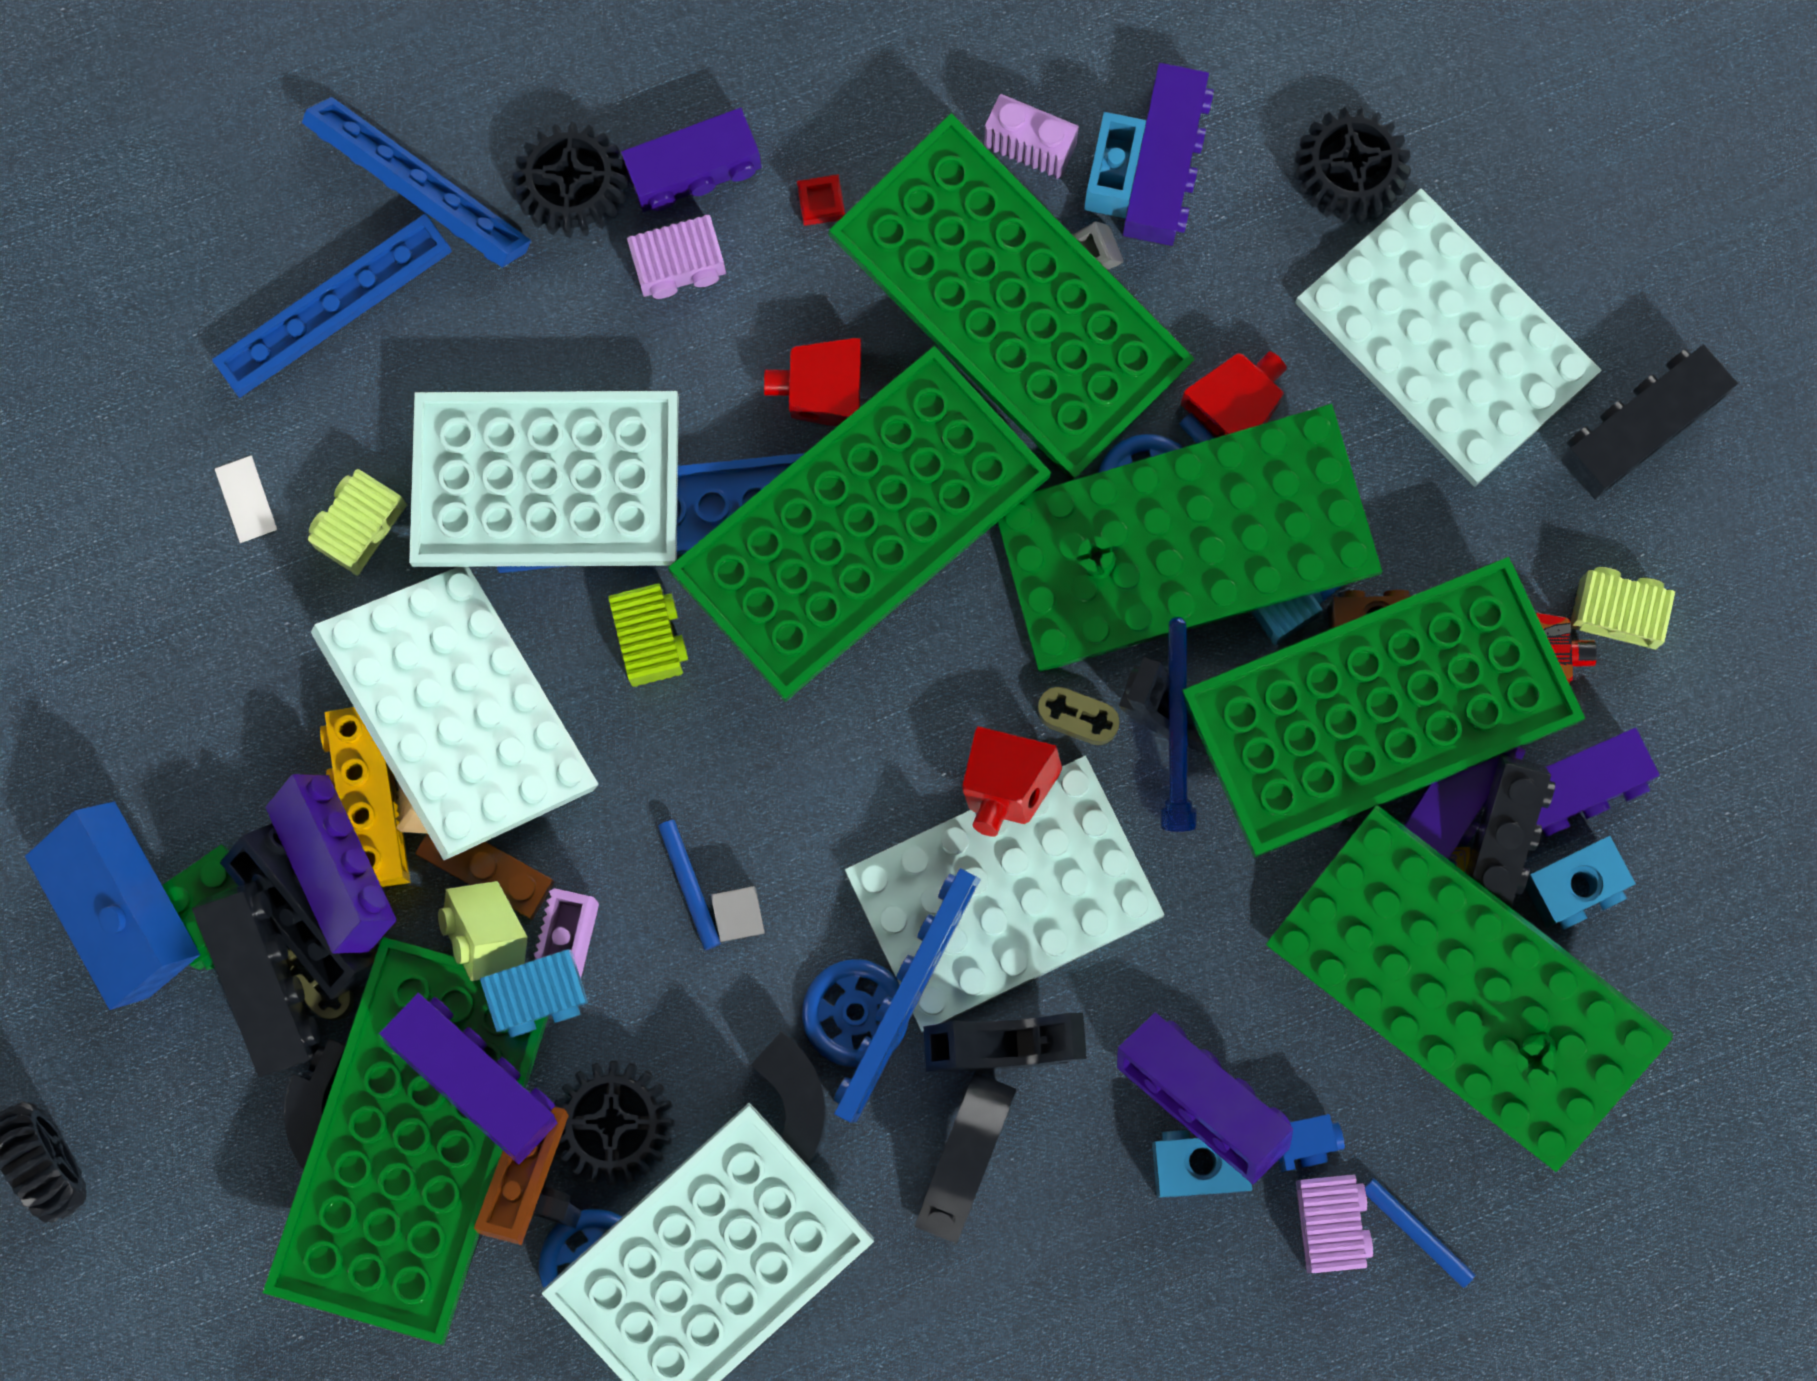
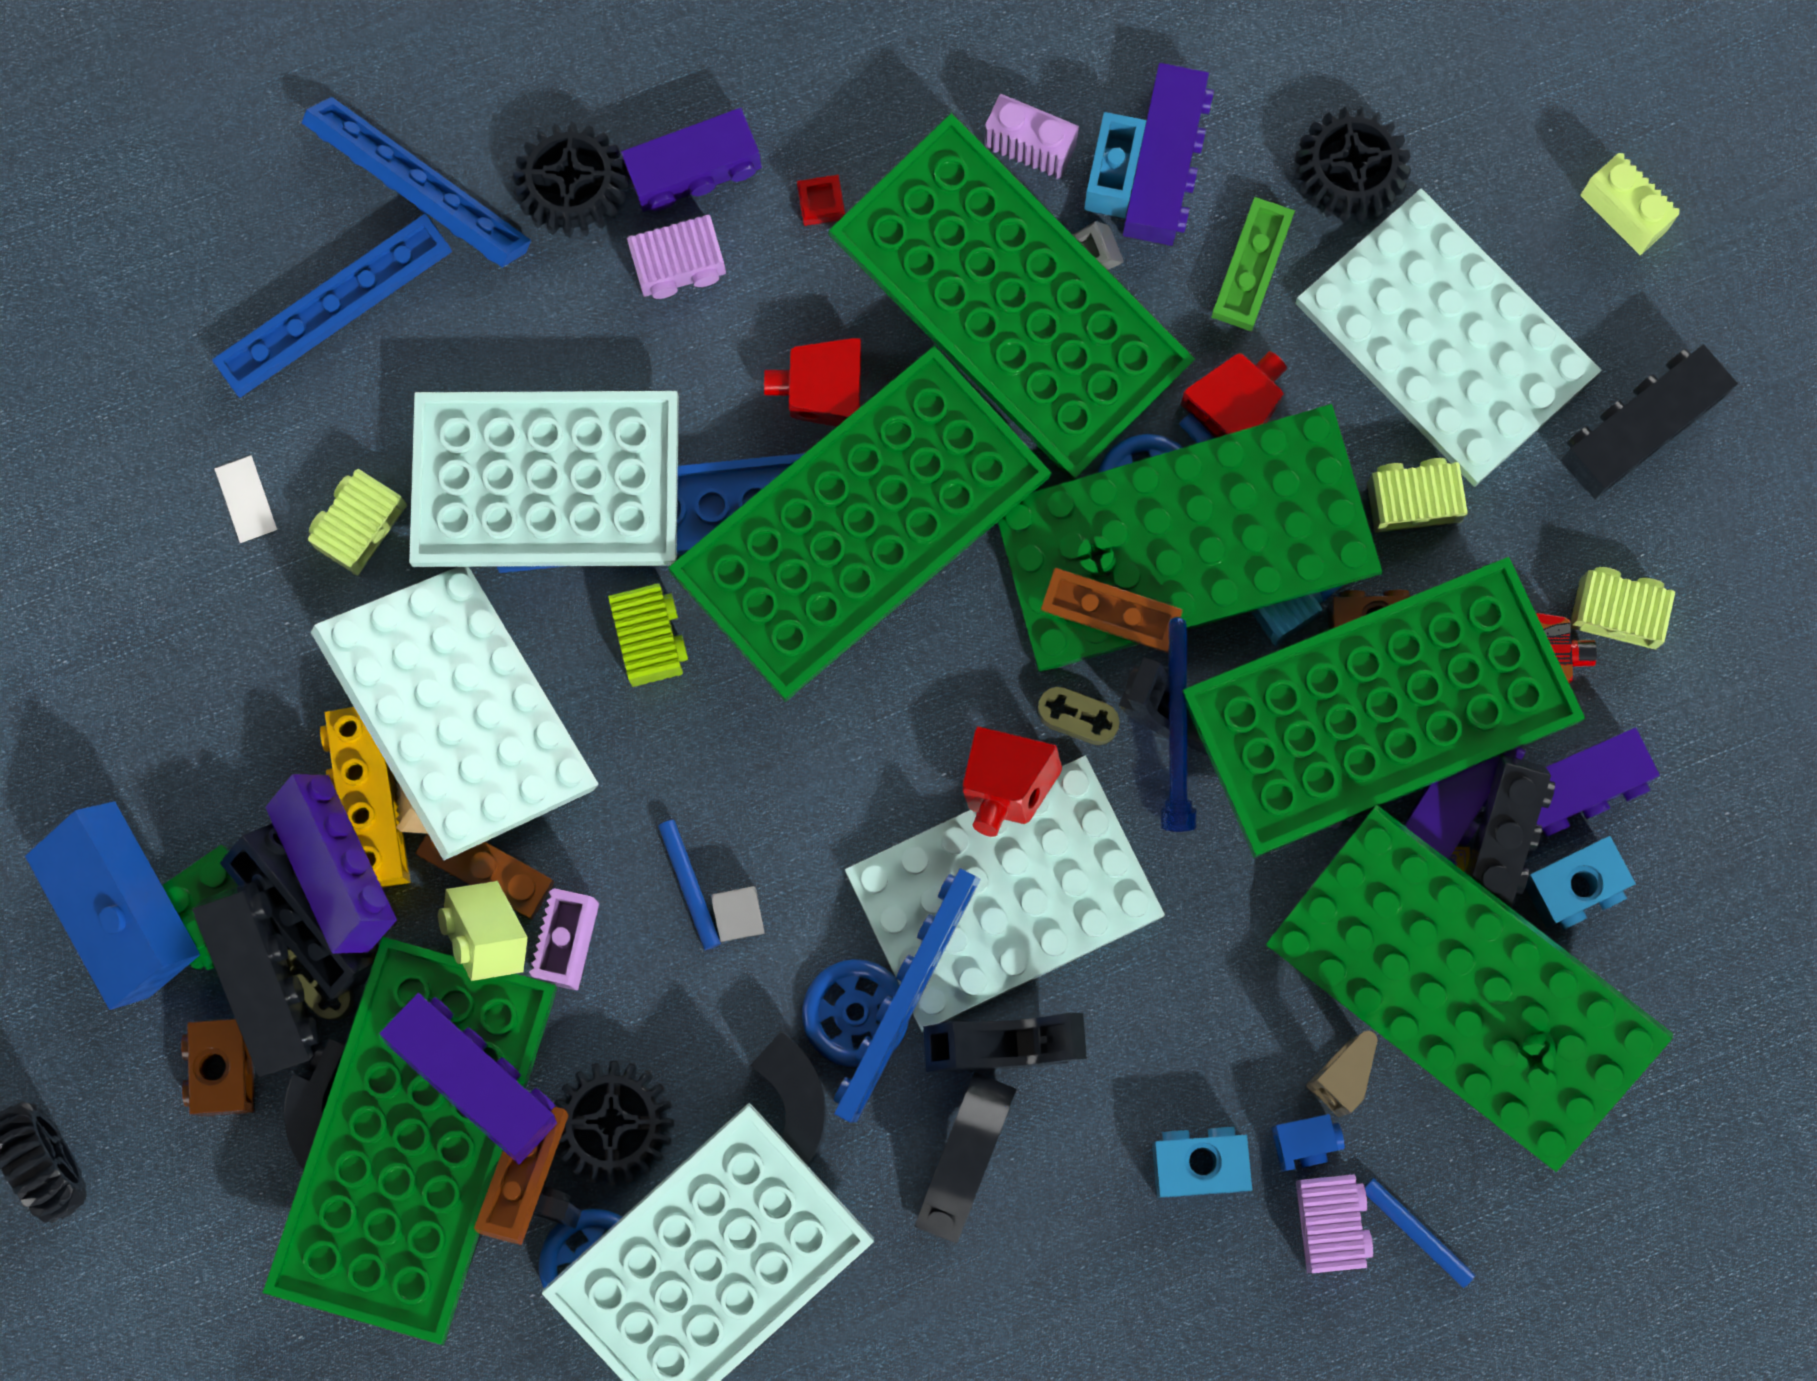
dark azure brick [480,949,588,1038] -> none
dark purple brick [1117,1012,1293,1185] -> none
none -> reddish brown brick [181,1019,255,1117]
none -> dark orange plate [1041,568,1183,653]
none -> bright green plate [1211,197,1295,332]
none -> dark tan tile [1305,1031,1378,1118]
none -> yellowish green brick [1367,458,1468,533]
none -> yellowish green brick [1580,153,1679,255]

